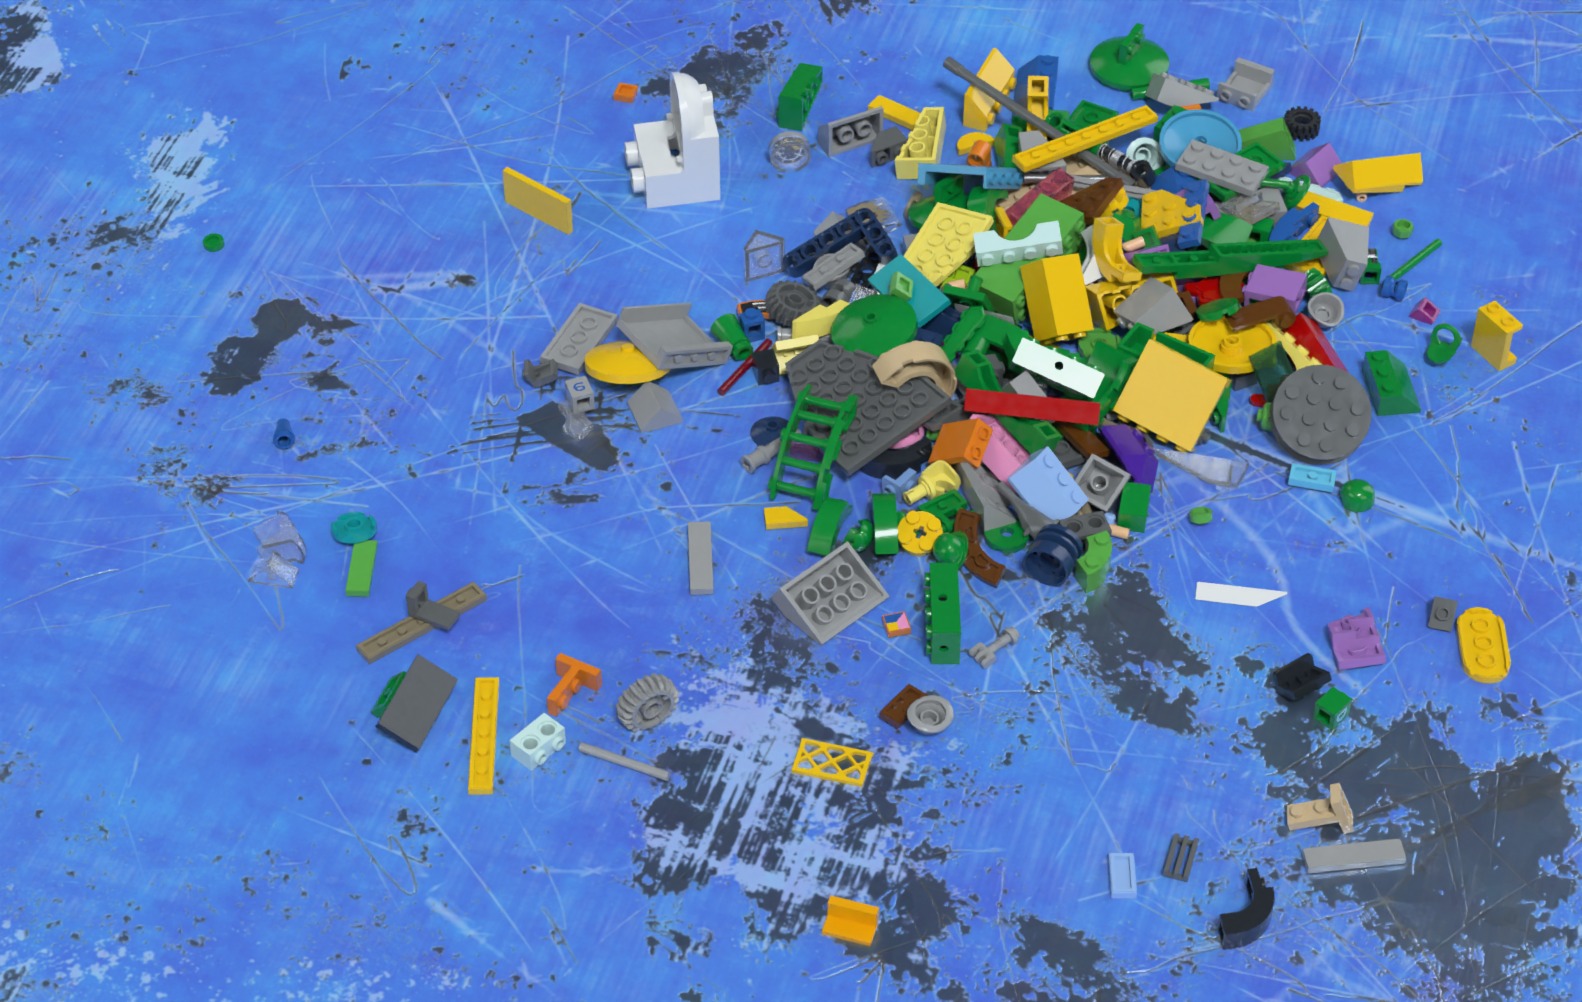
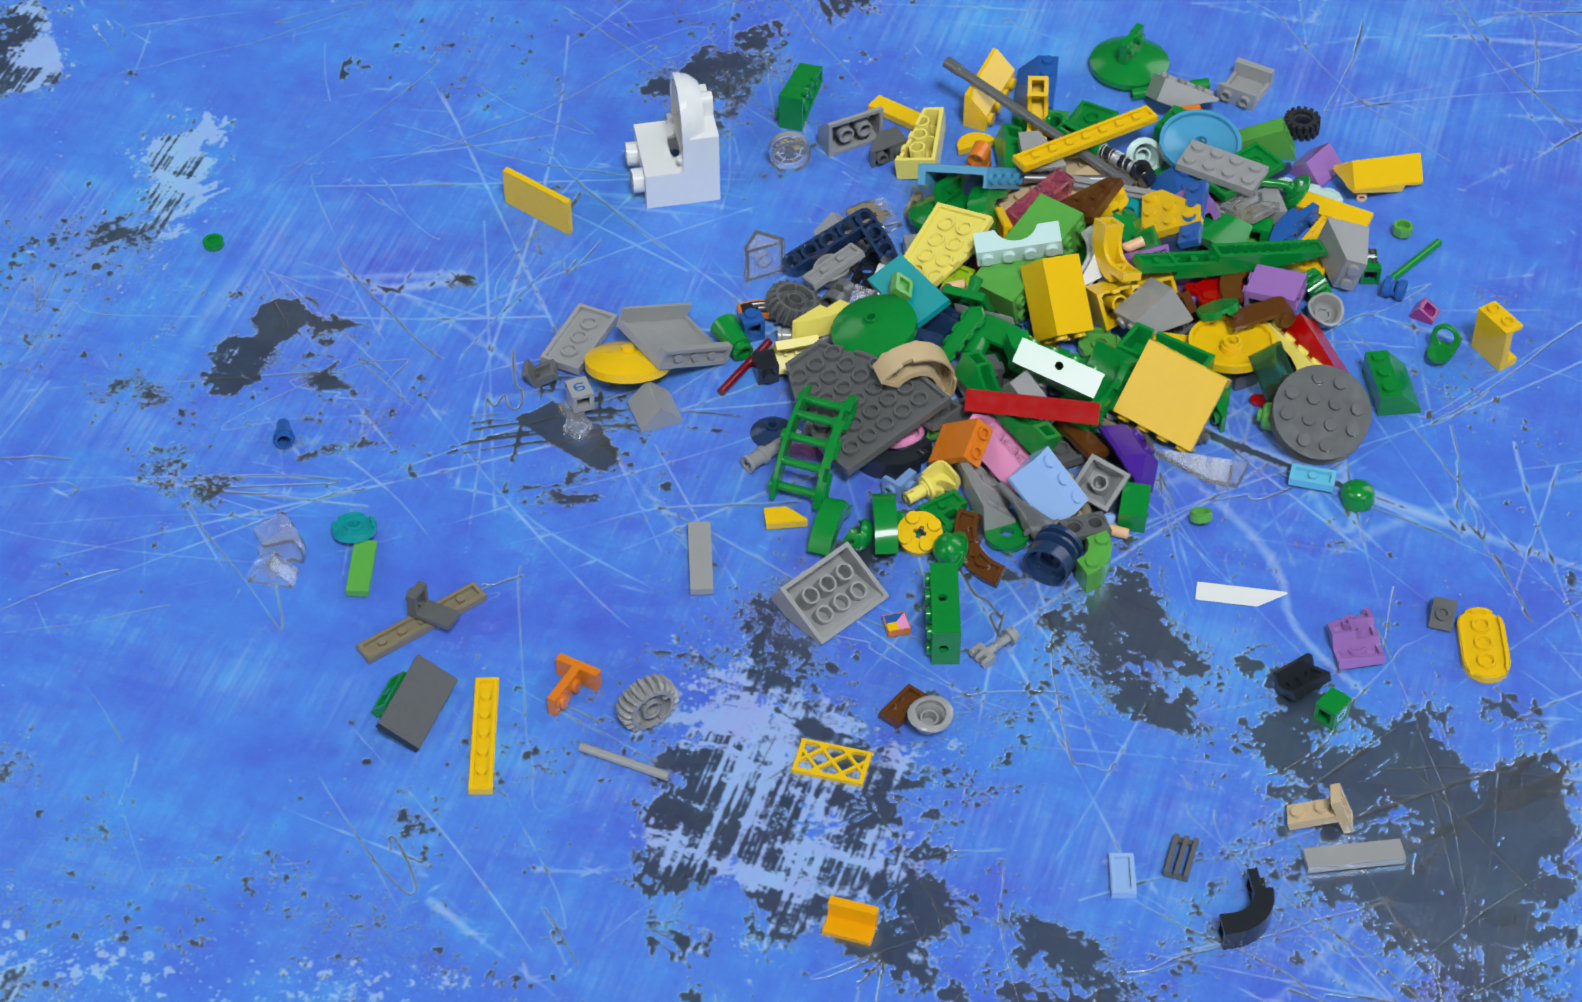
light aqua brick [510,713,566,771] -> none
orange tile [613,83,638,103] -> none

